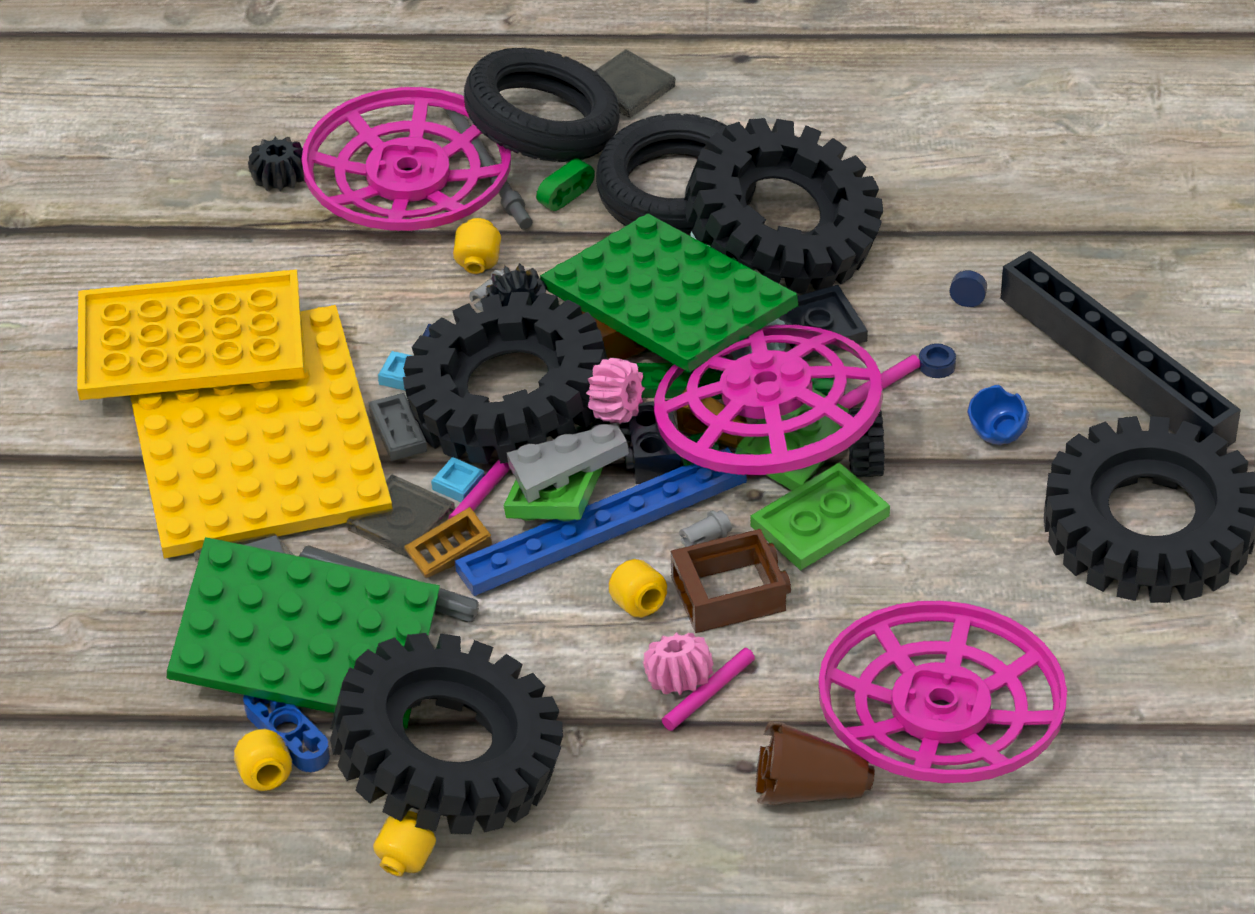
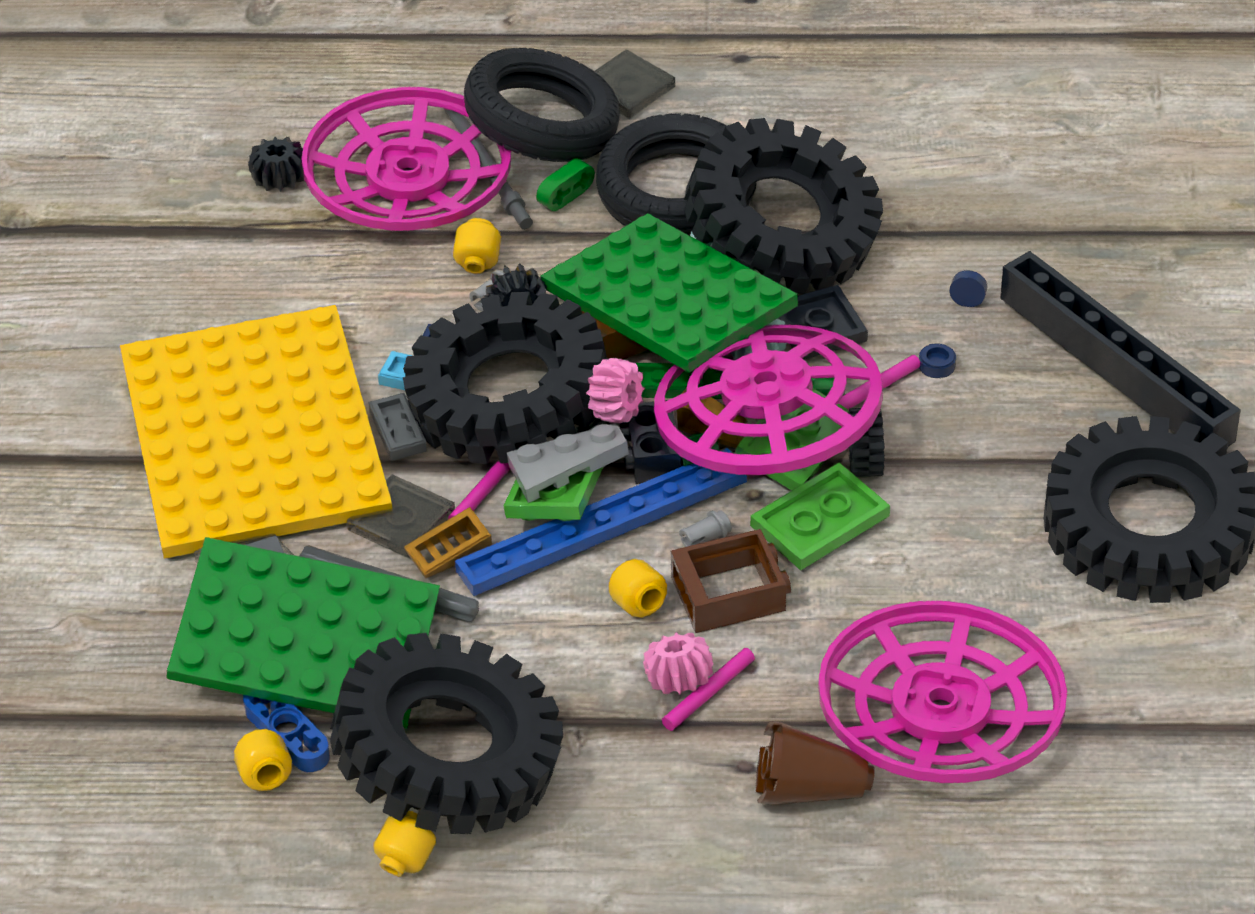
yellow plate [77,269,304,400] -> none
medium azure tile [431,457,485,502] -> none
blue hair [967,385,1030,445] -> none

